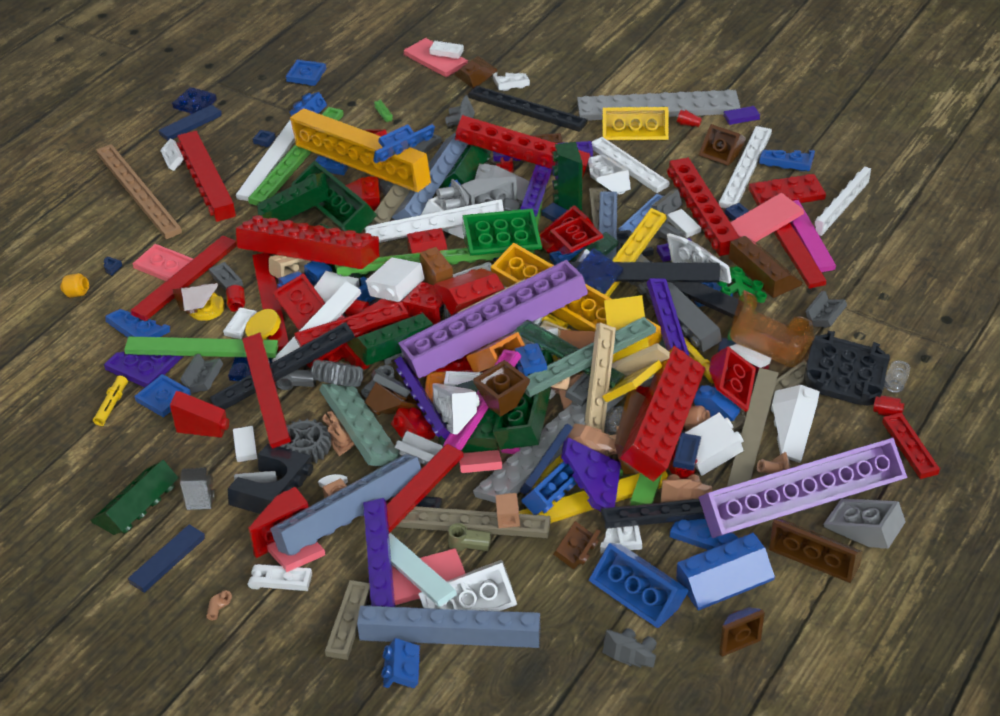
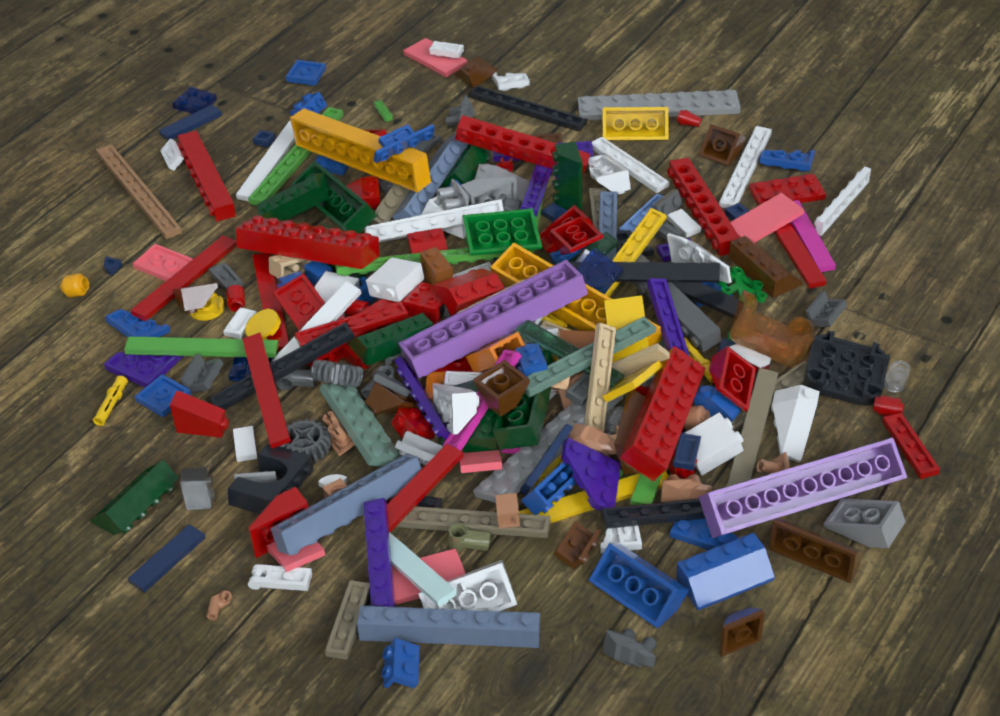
dark purple tile [723,106,760,125] -> none

